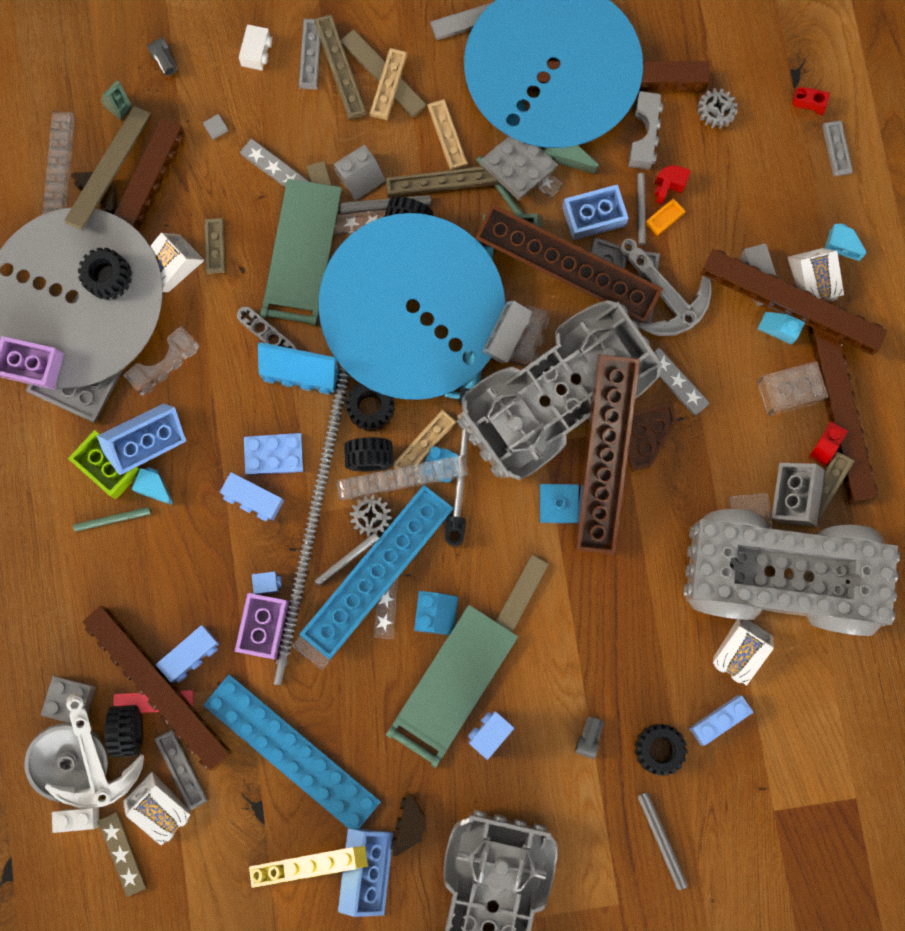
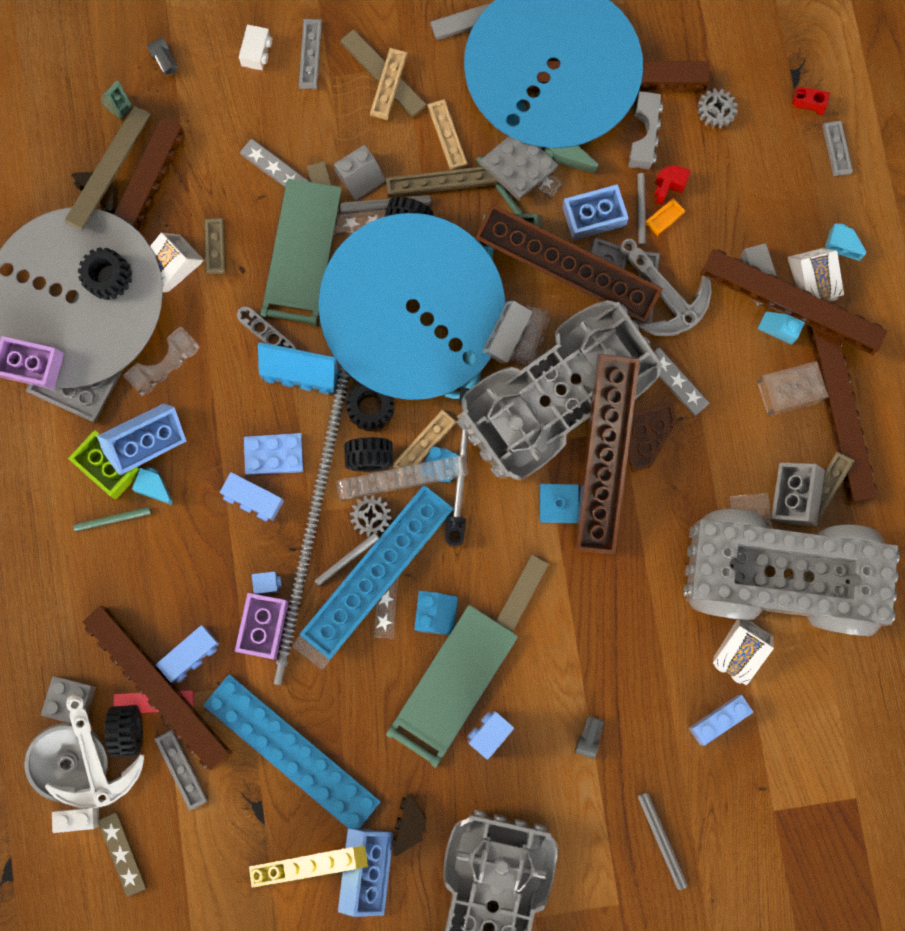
clear beam [42,111,75,215] -> none
white slope [123,772,190,845] -> none
light grey tile [203,114,228,140] -> none
dark tan tile [314,15,366,120] -> none
black tyre [634,724,688,776] -> none
red brick [808,422,848,467] -> none

